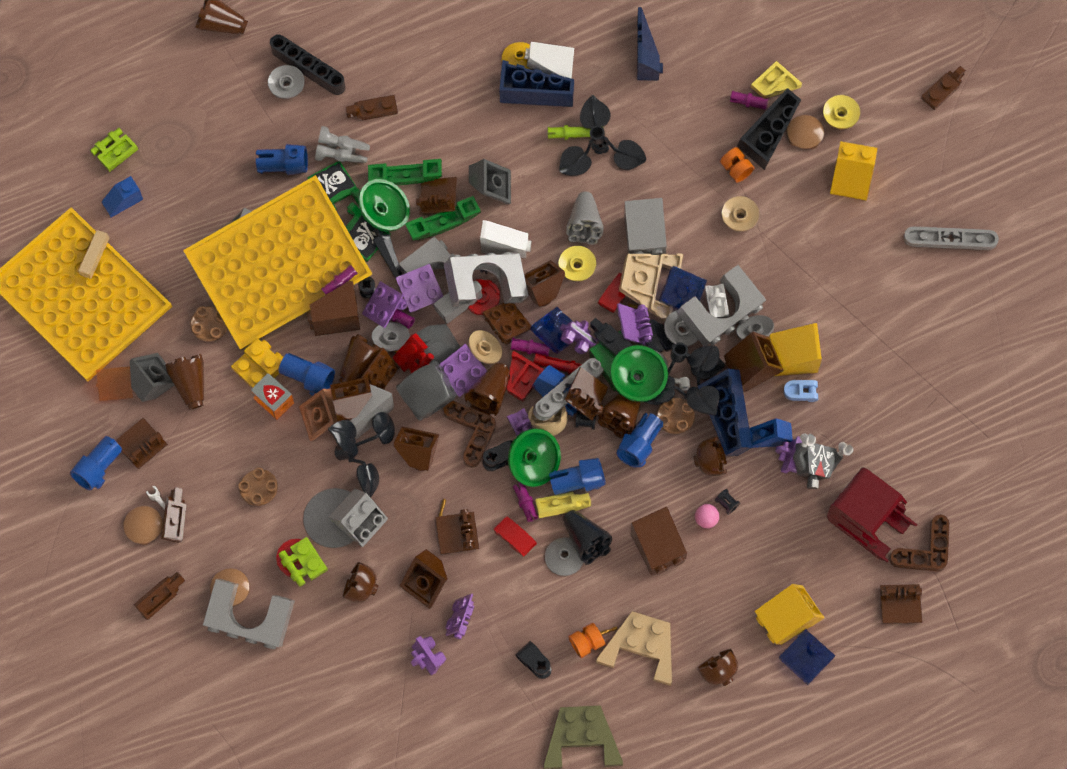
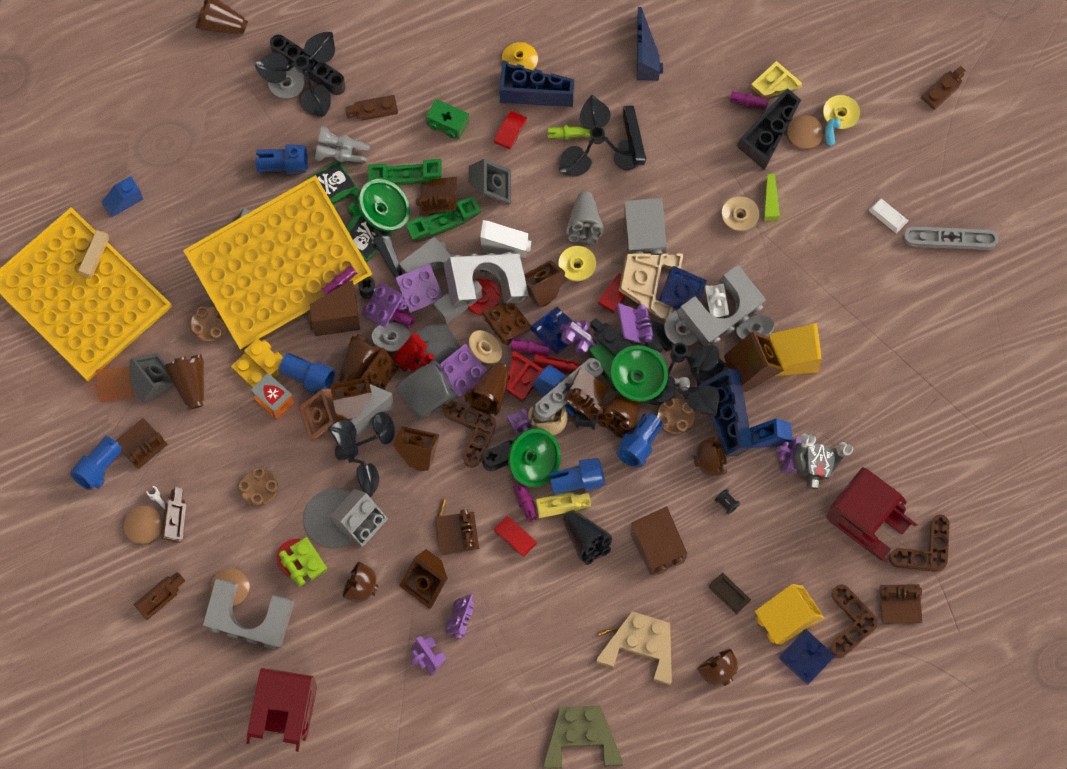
lime plate [90,128,139,172] -> none
black piece [515,641,552,679] -> none
white slope [524,42,574,78] -> none
light grey dish [545,538,583,576] -> none
orange wheel [568,622,605,658] -> none
black plate [591,141,609,154] -> none
bright pink piece [695,504,719,529] -> none
orange wheel [720,147,755,183] -> none
light blue plate [783,380,818,402] -> none
yellow slope [830,141,878,201] -> none
none -> dark red piece [246,668,317,752]
none -> black plant [255,32,335,117]
none -> green brick [426,99,469,139]
none -> red slope [494,111,527,150]
none -> black beam [623,105,645,166]
none -> dark brown tile [709,572,751,615]
none -> lime piece [764,173,780,221]
none -> medium azure arm [825,118,841,146]
none -> reddish brown beam [830,584,878,658]
none -> white tile [868,198,909,234]

